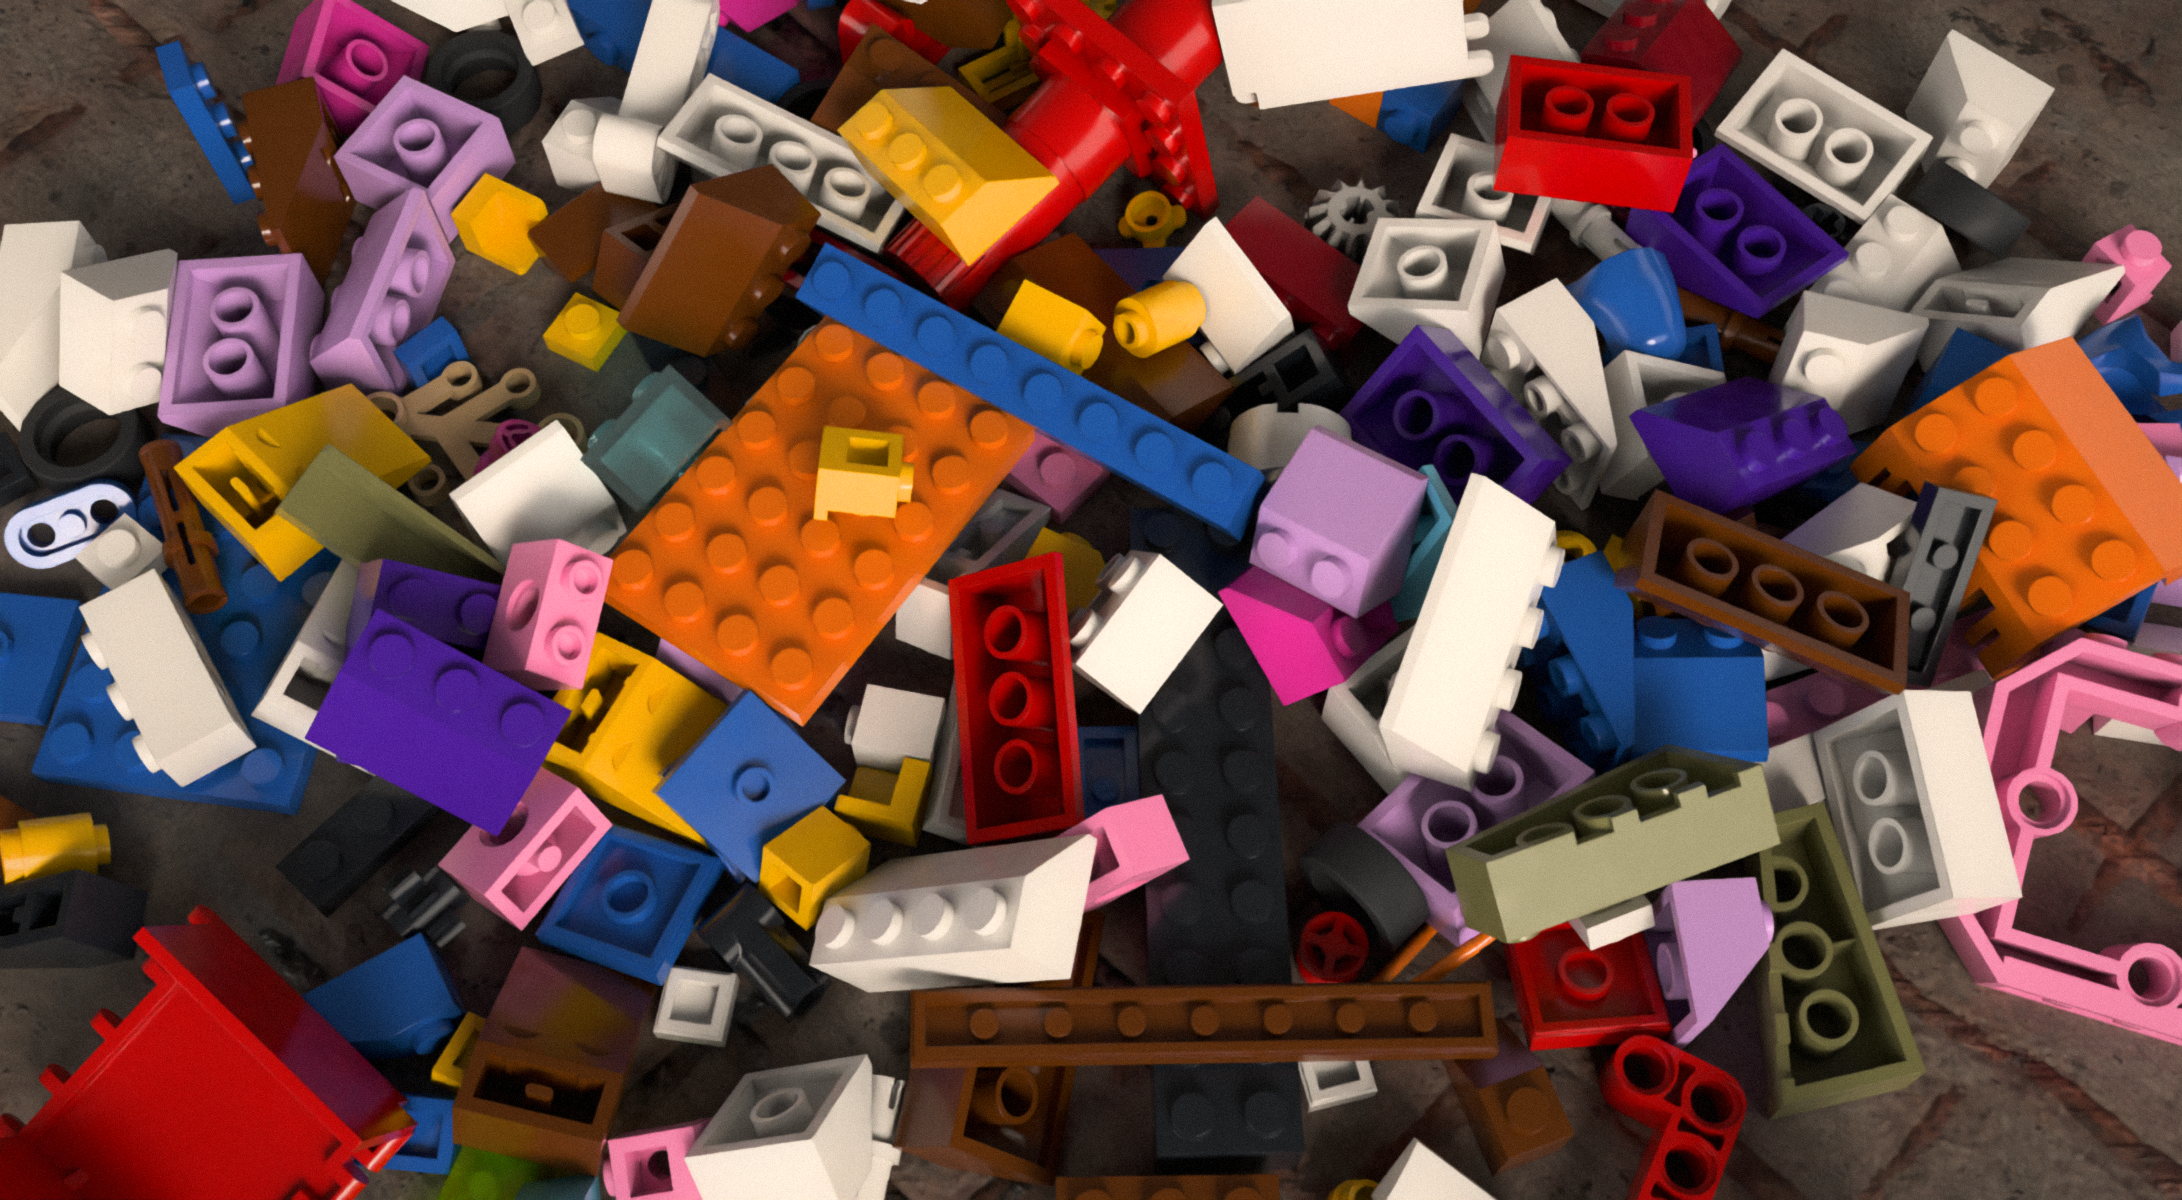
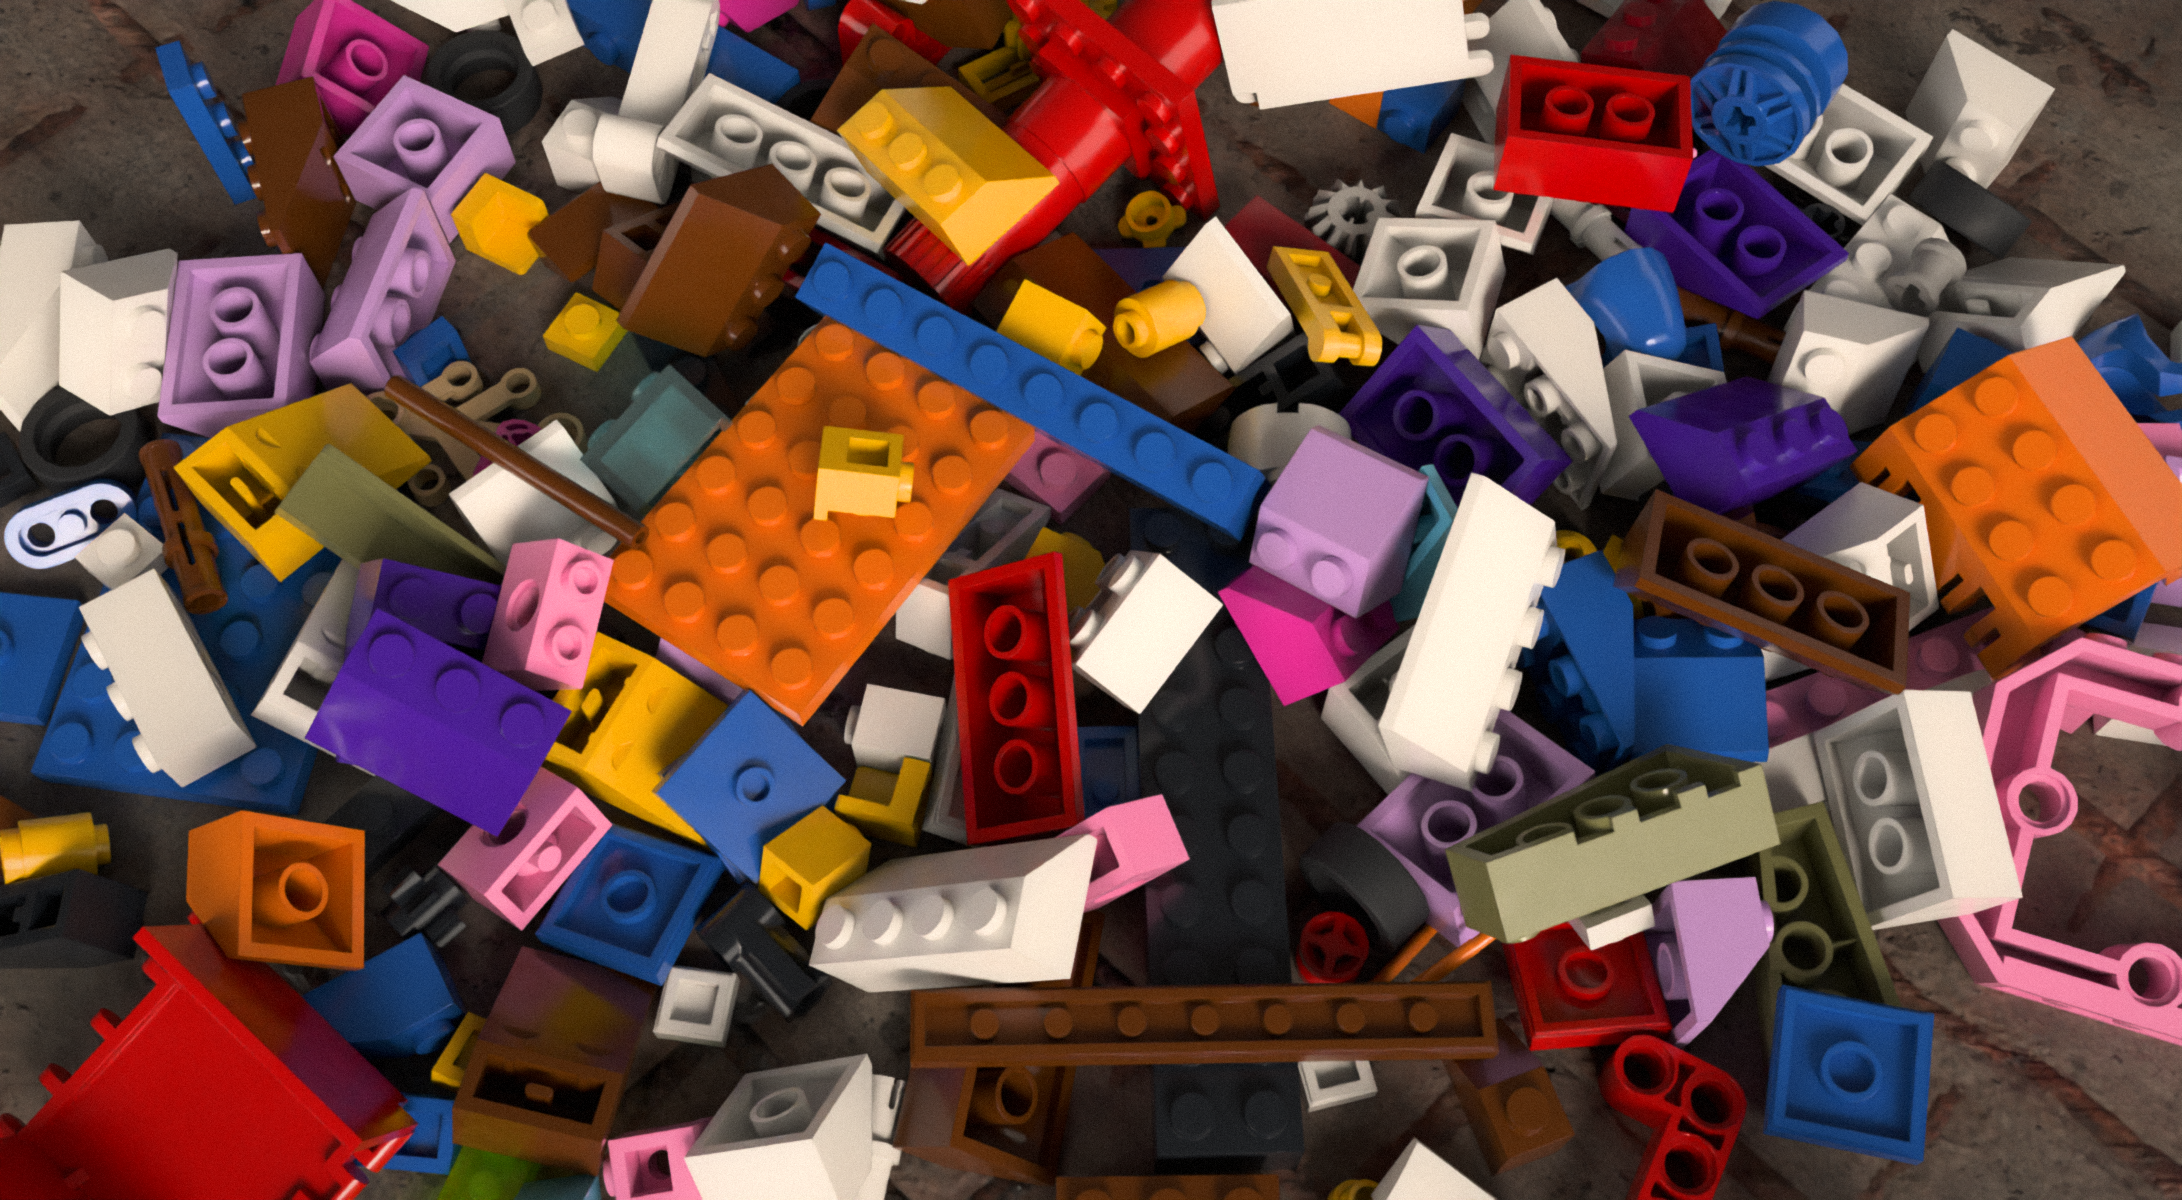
black plate [1889,481,1998,687] -> none
bright pink brick [2081,224,2172,325] -> none
none -> orange slope [186,810,365,971]
none -> reddish brown piece [384,375,649,550]
none -> yellow plate [1266,246,1382,366]
none -> blue wheel [1690,1,1848,167]
none -> blue plate [1763,985,1934,1165]
none -> light grey bush [1884,237,1967,317]

